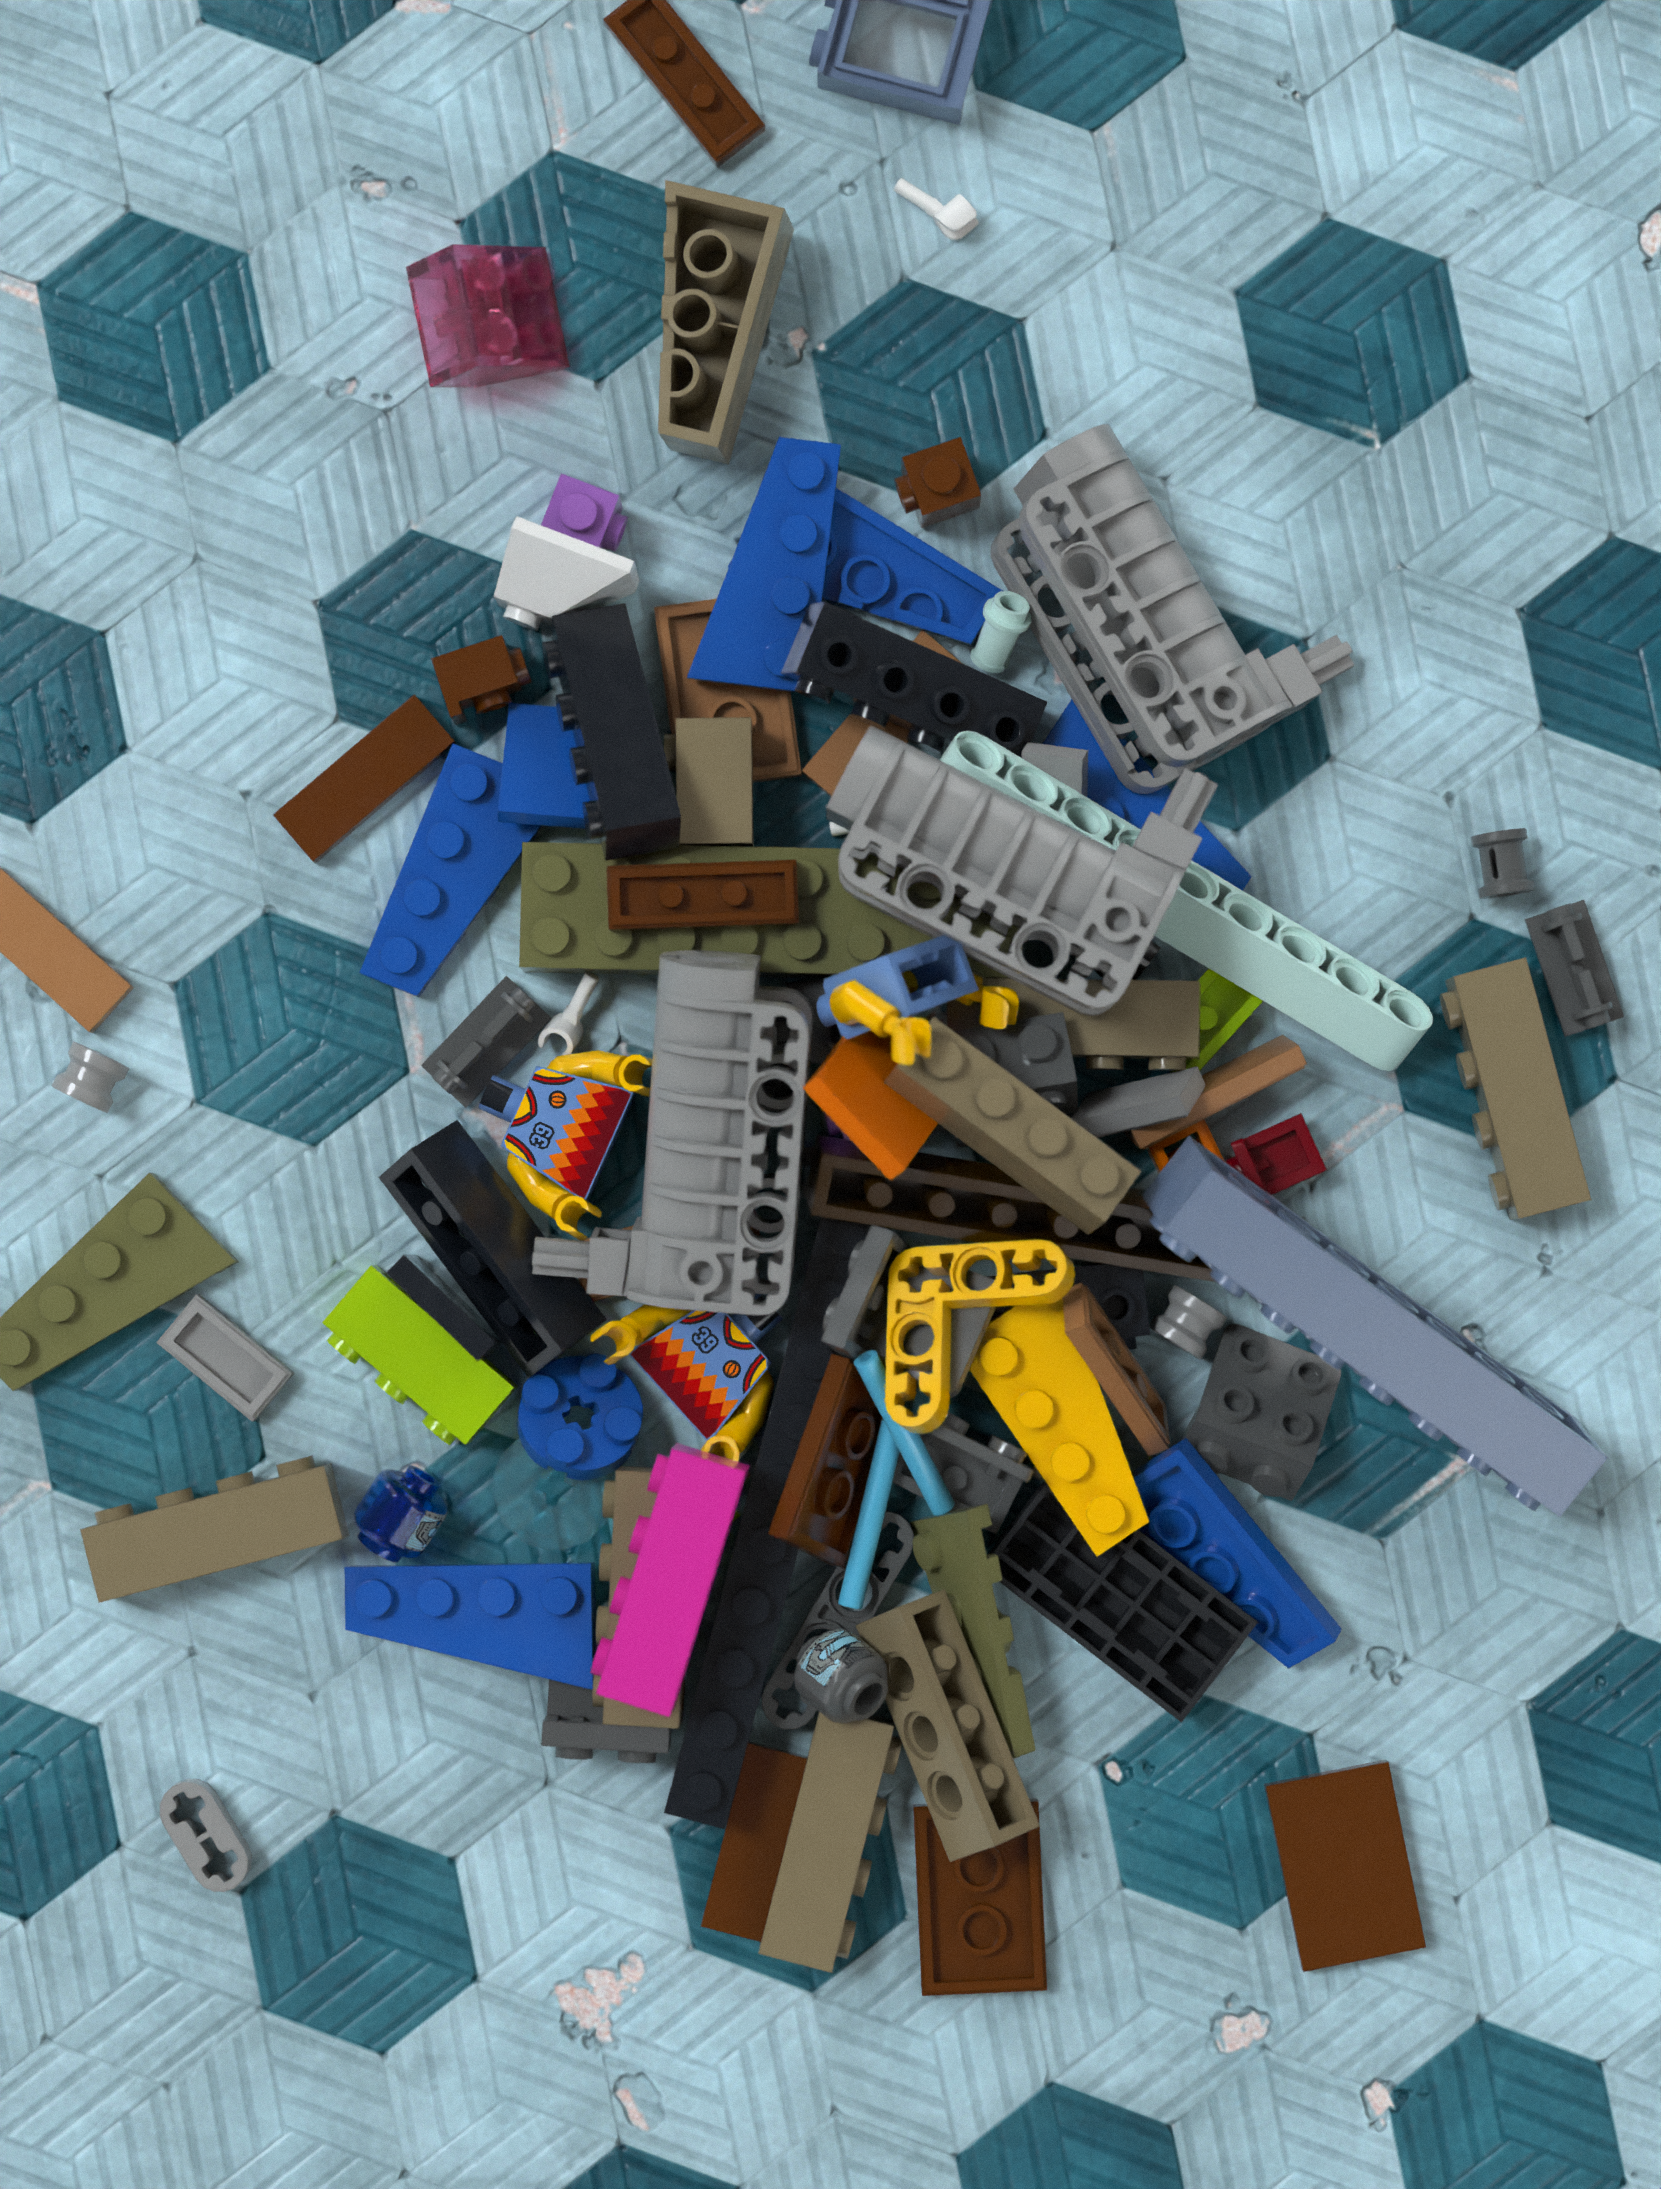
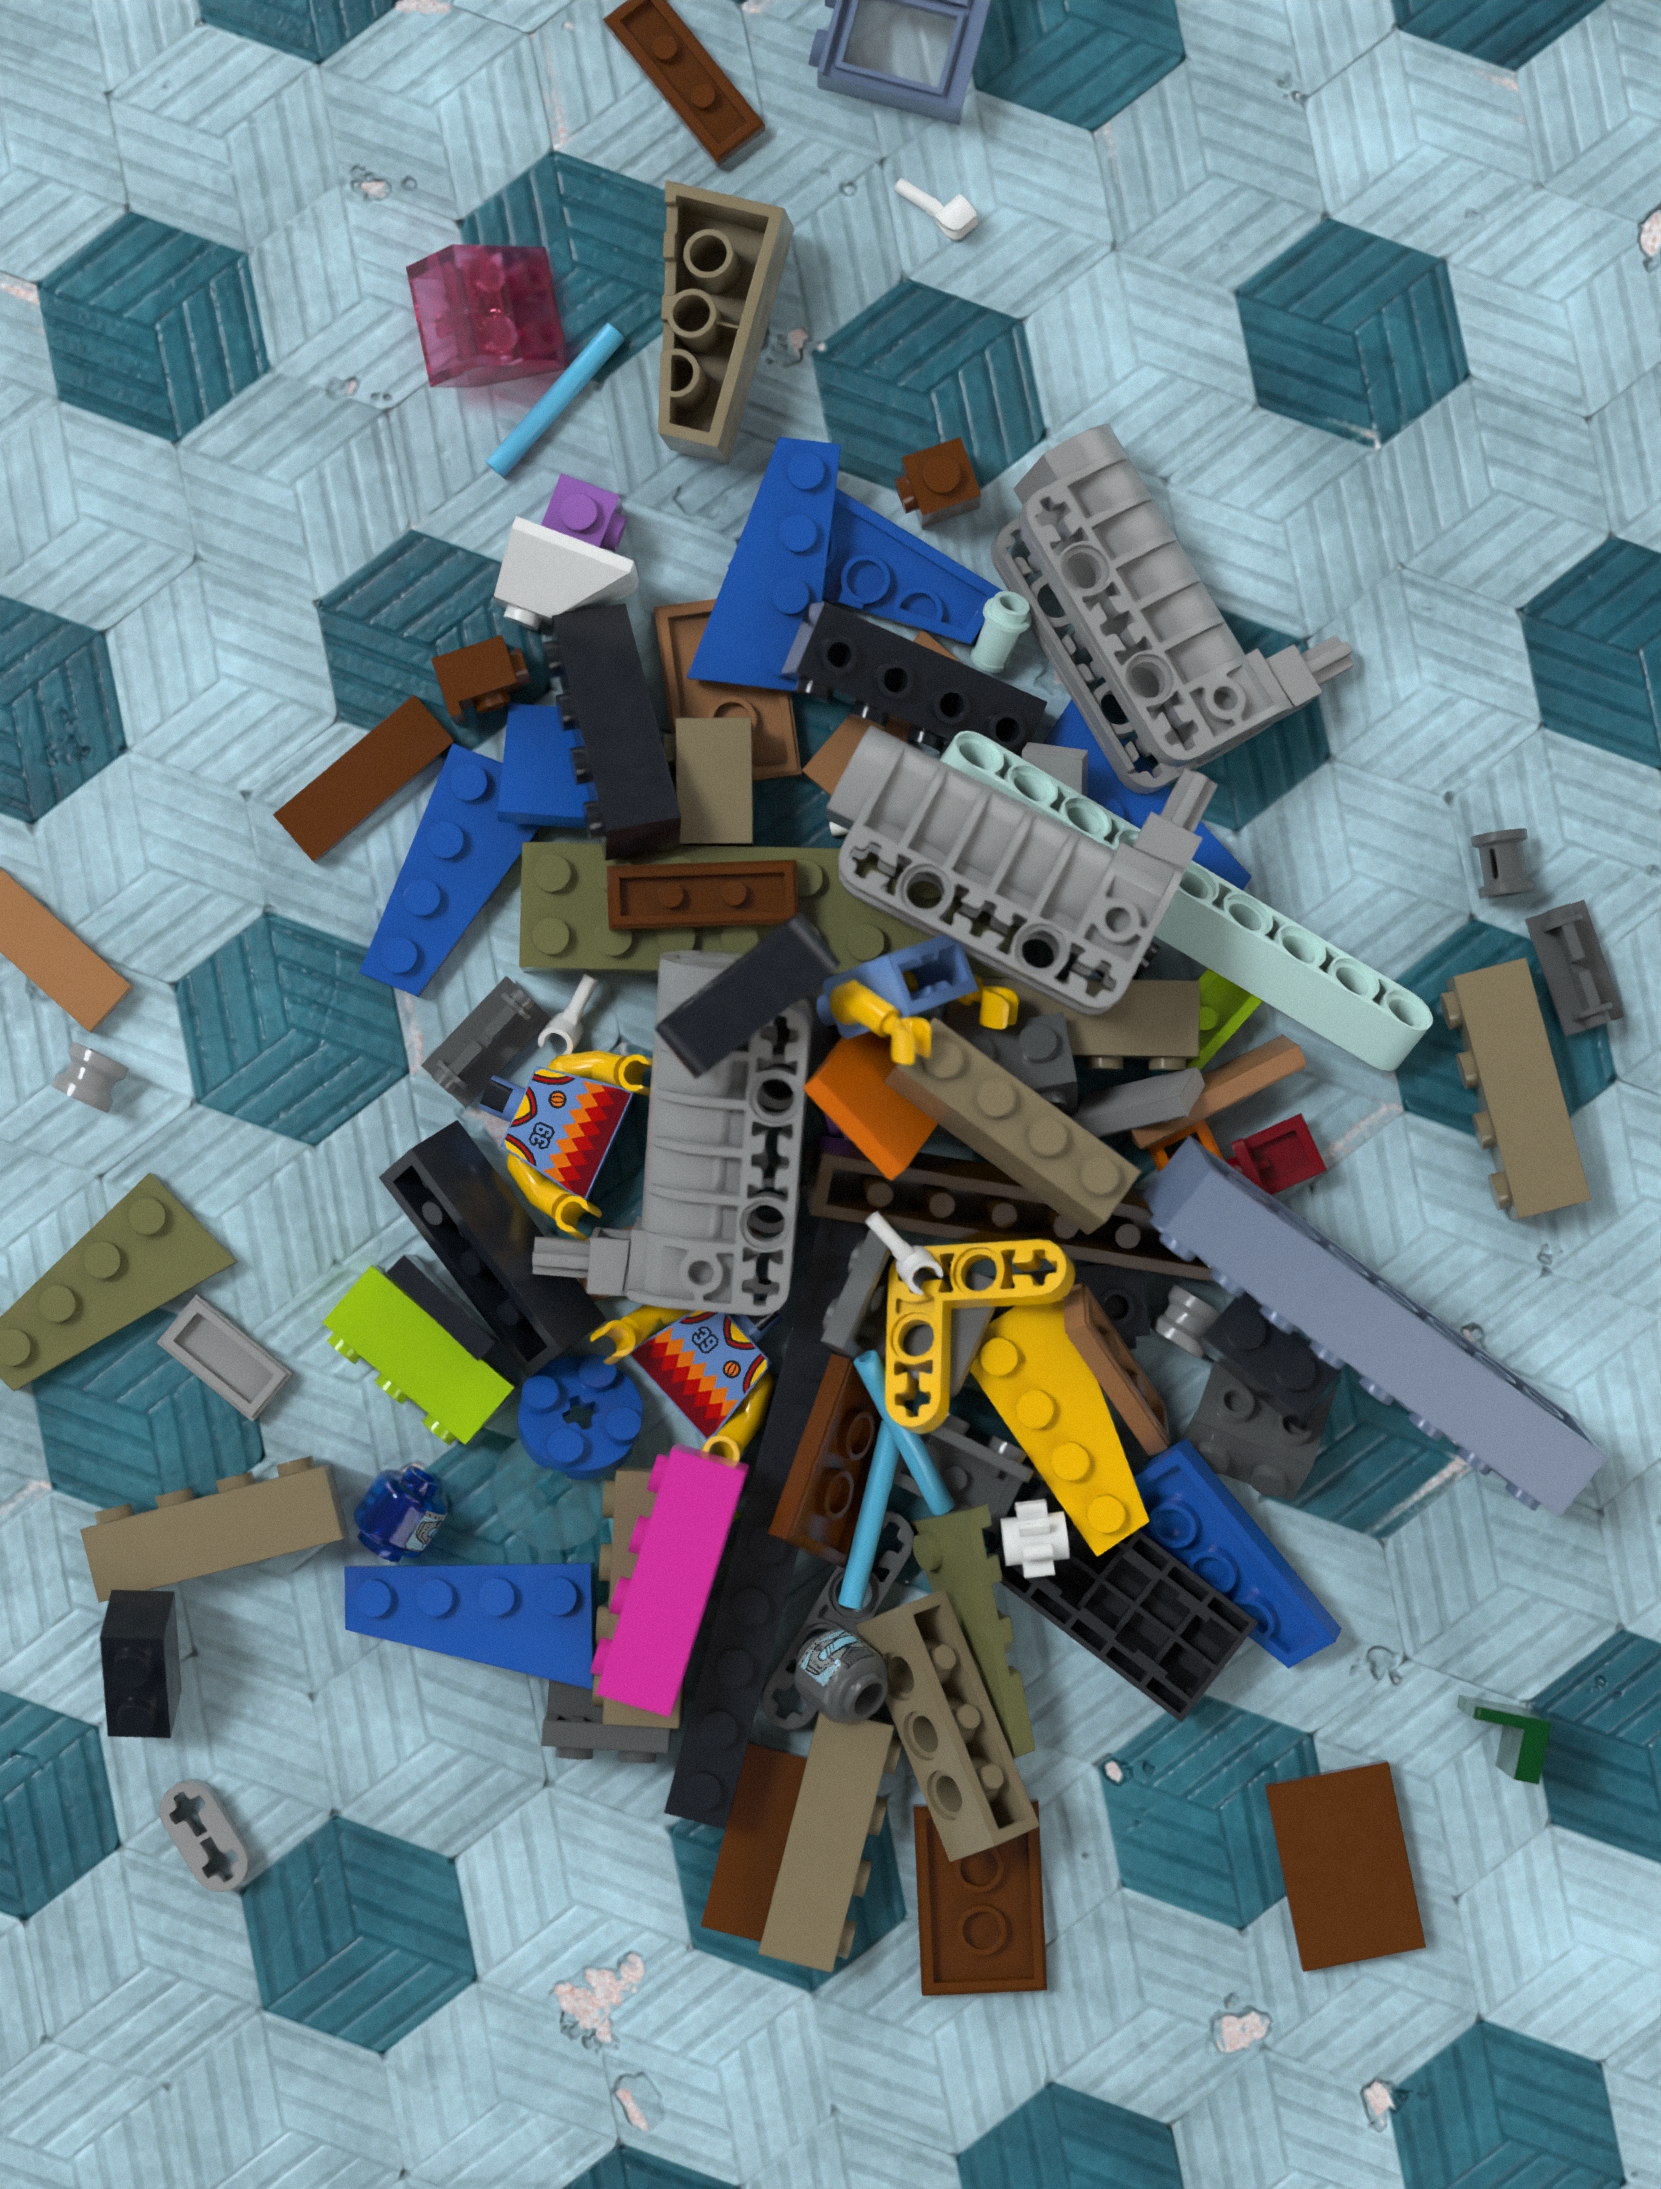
none -> black brick [100,1590,182,1738]
none -> medium azure piece [485,323,625,478]
none -> black beam [654,912,841,1079]
none -> white hand [866,1212,943,1295]
none -> white gear [1000,1499,1069,1579]
none -> black brick [1202,1292,1342,1430]
none -> dark green panel [1457,1695,1551,1785]

